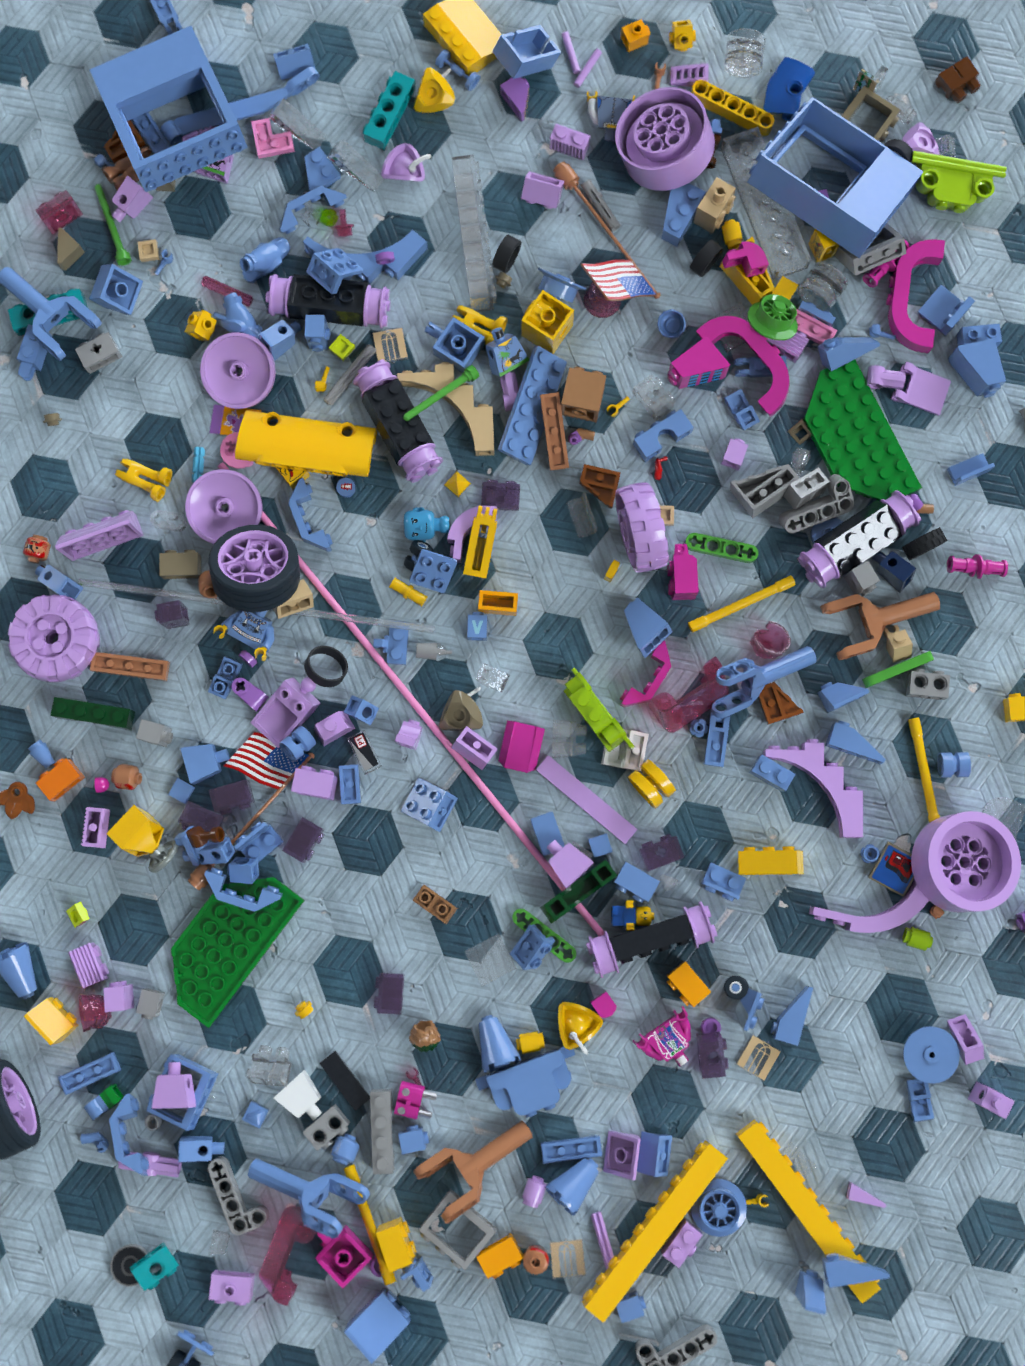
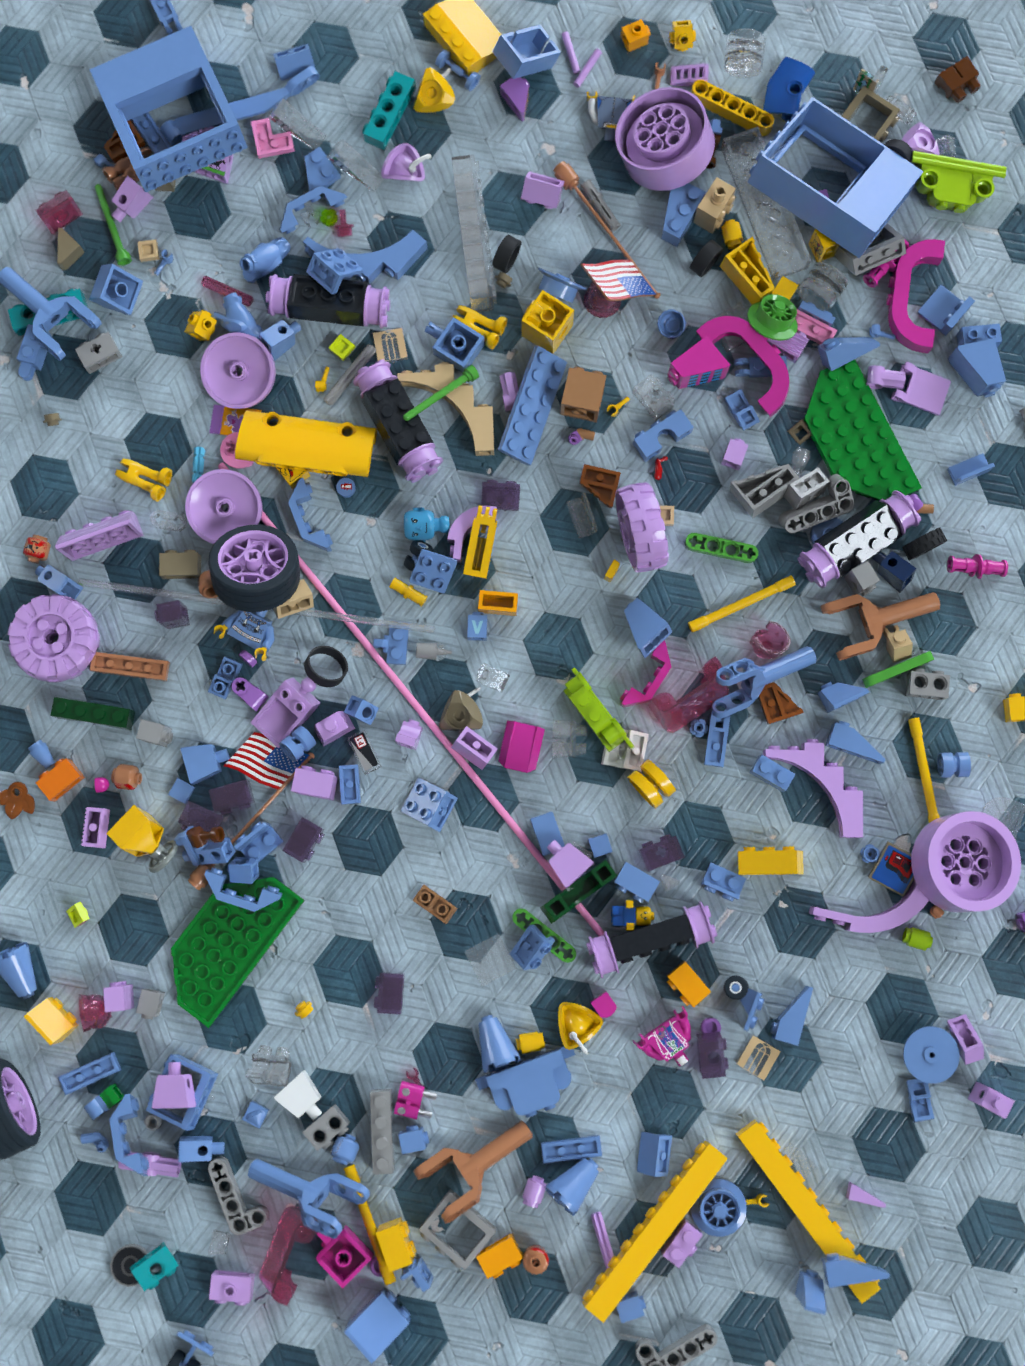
lavender brick [68,943,109,989] -> none
medium blue brick [305,315,331,352] -> none
black tile [319,1050,370,1111] -> none
medium lavender tile [375,251,395,265] -> none
medium nougat piece [409,1020,441,1052] -> none
yellow slope [444,471,471,497] -> none
medium blue torso [486,327,529,377] -> none
lavender tile [536,755,638,844] -> none
nougat gear [540,392,569,471] -> none
lavender brick [550,124,590,160] -> none
clear piece [550,1239,586,1280] -> none
lavender slope [603,1131,641,1180] -> none
dark pink hinge [667,544,699,600] -> none
dark pink brick [722,241,769,277] -> none

